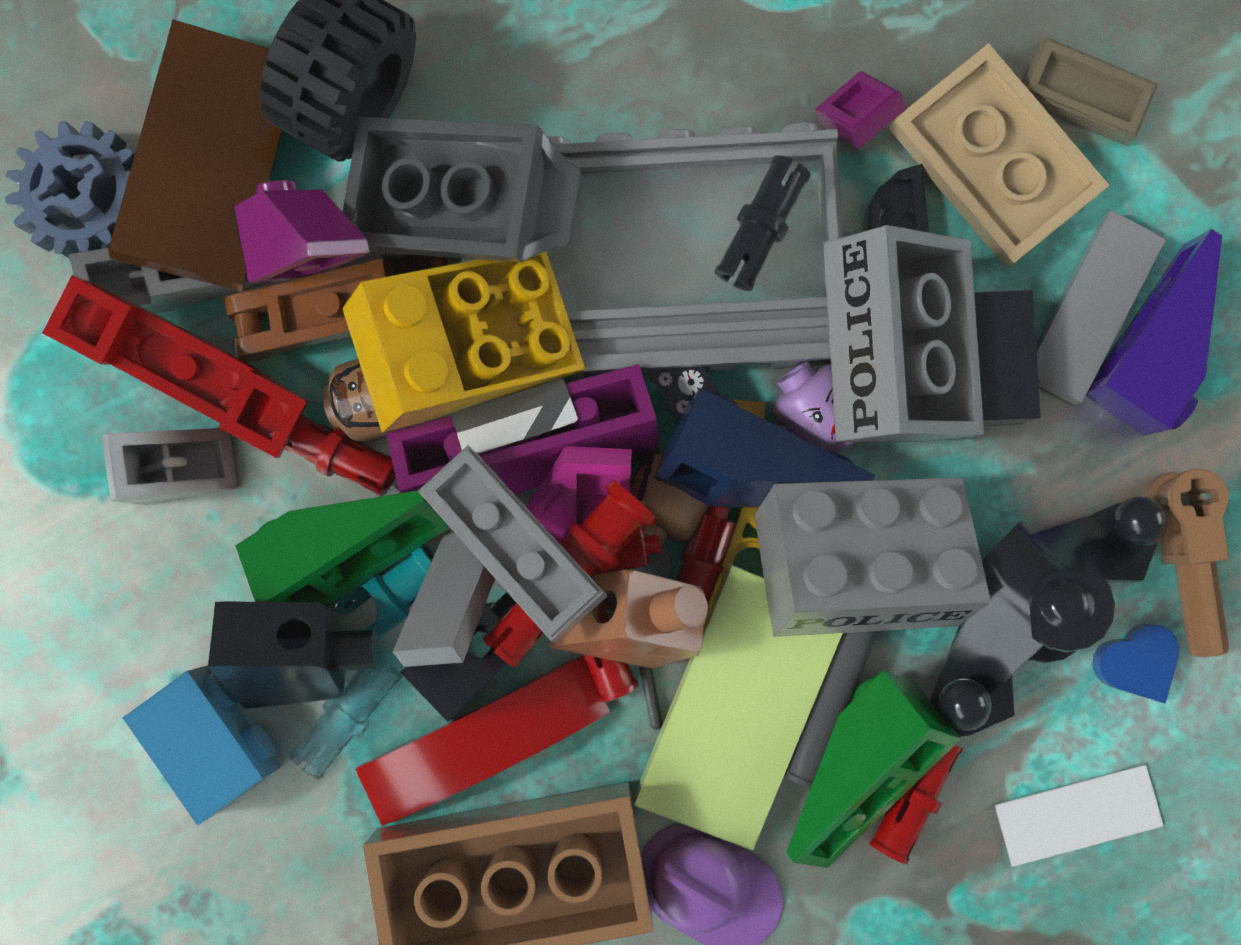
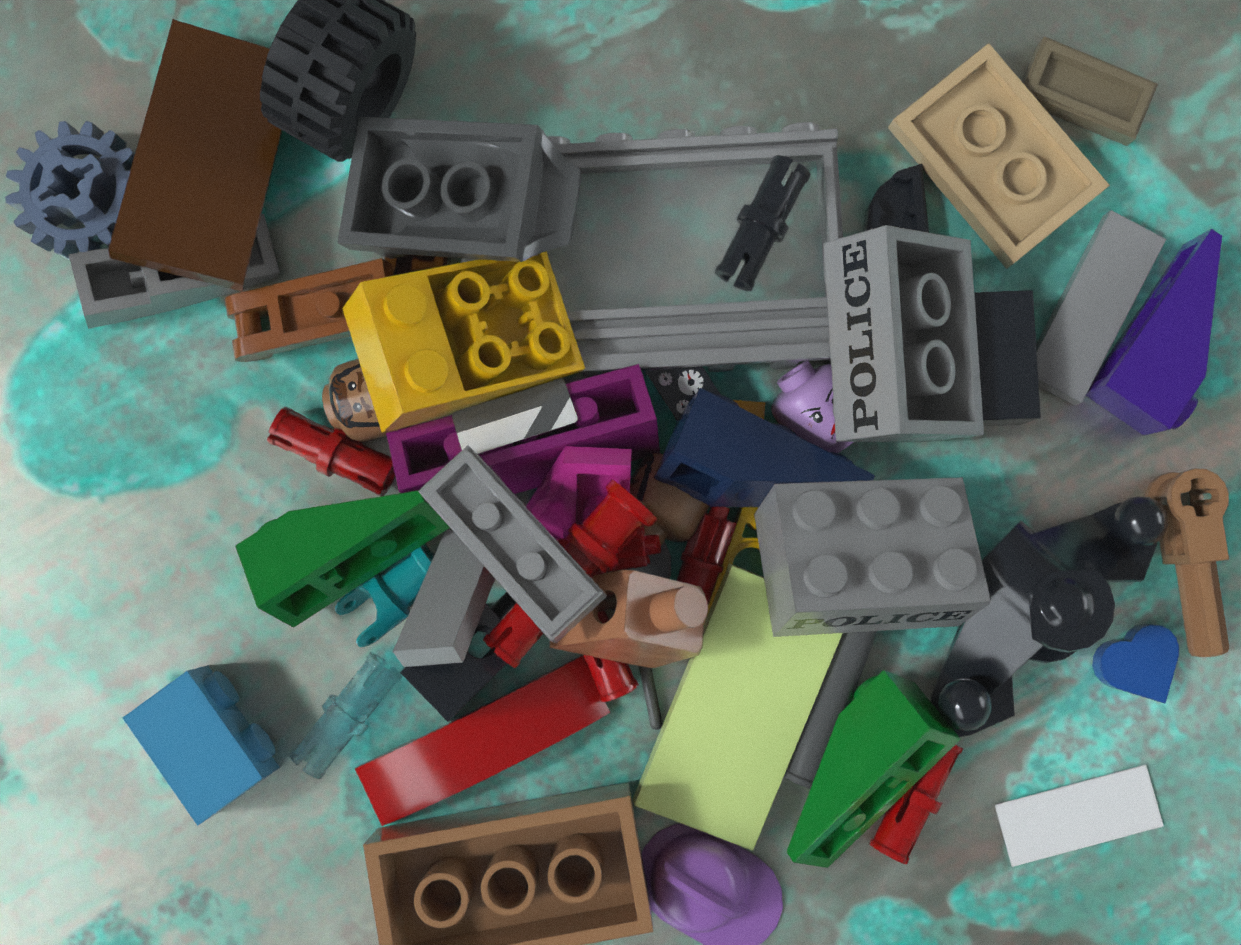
red slope [42,275,309,458] -> none
light grey slope [102,428,238,505] -> none
black torso [208,601,379,709] -> none
magenta slope [234,180,369,283] -> none
magenta tile [815,71,906,148] -> none

